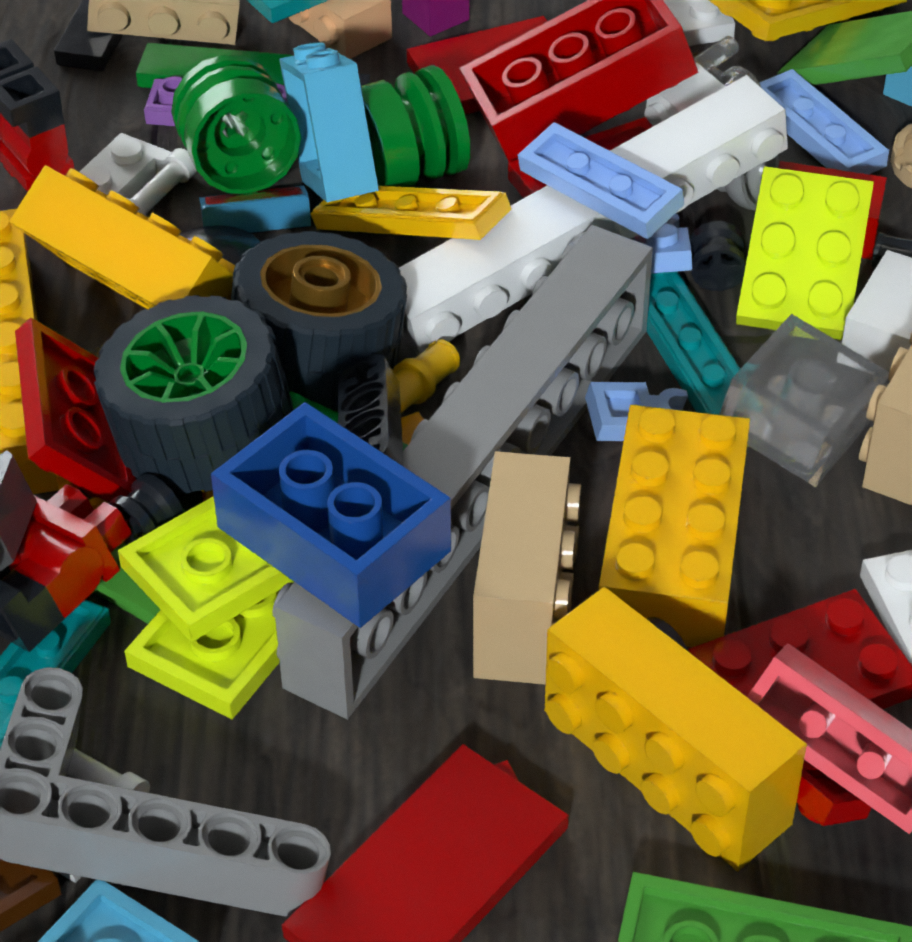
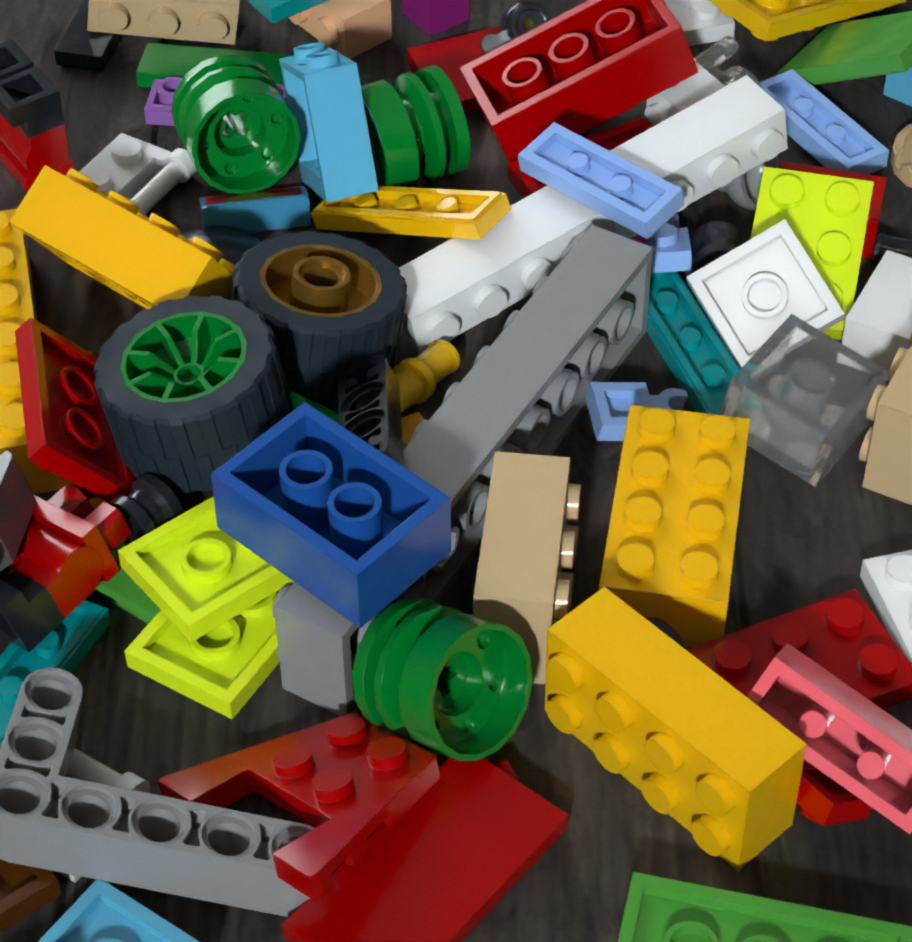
none -> red wing [158,712,440,901]
none -> green wheel [352,597,533,761]
none -> black piece [479,0,551,54]
none -> white plate [686,219,844,377]

